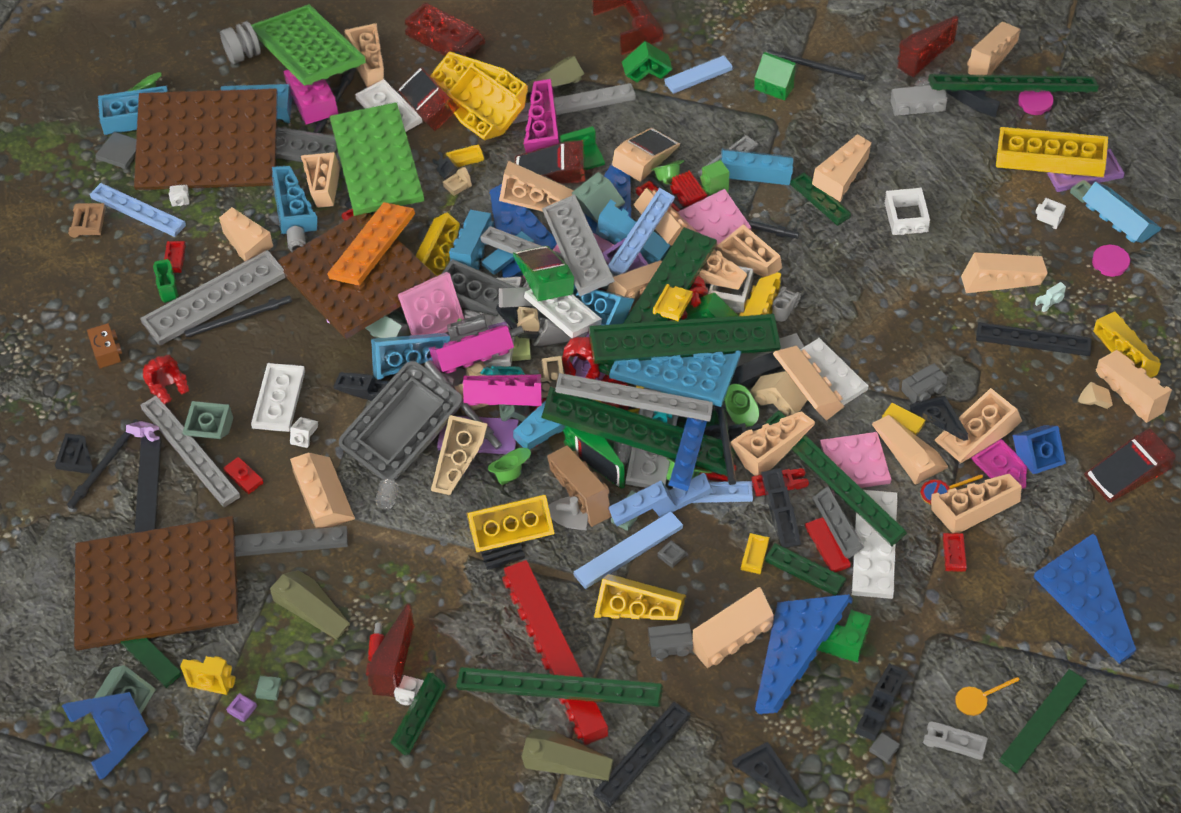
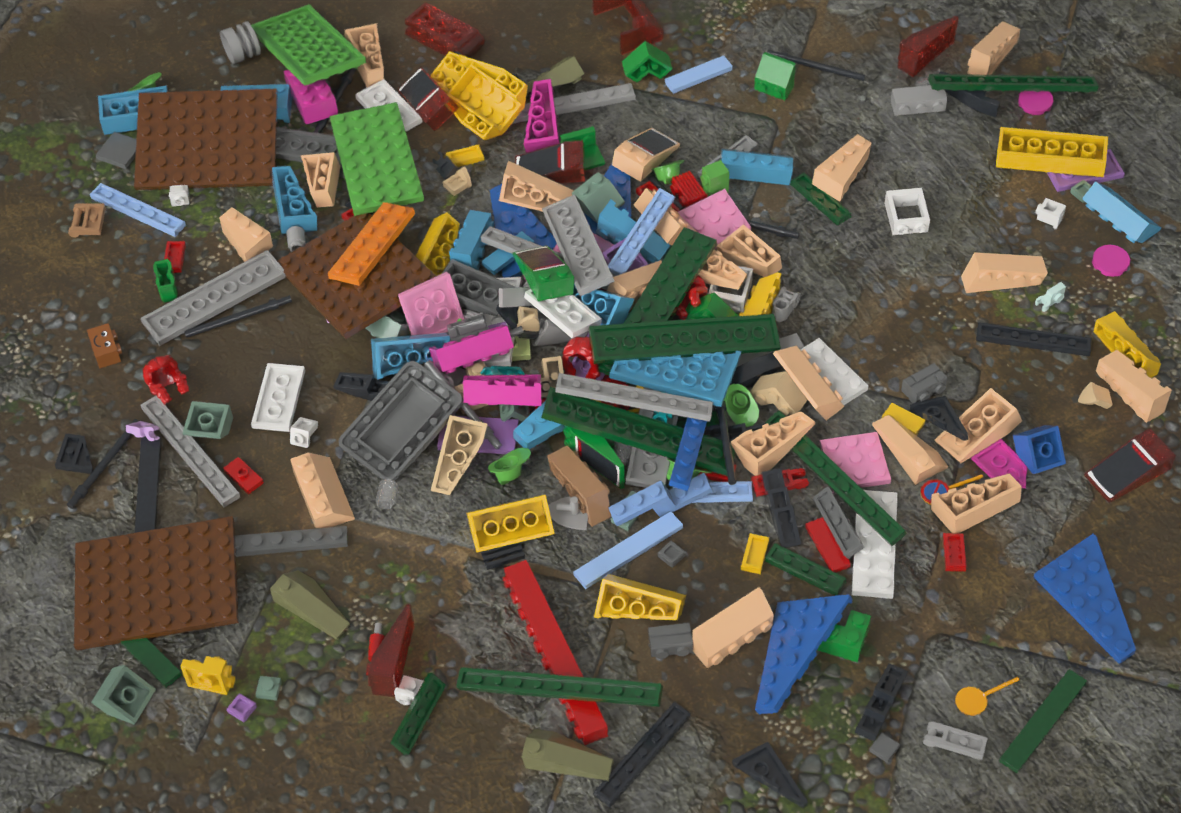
blue wing [62,692,148,779] -> none
yellow plate [653,284,693,321] -> none

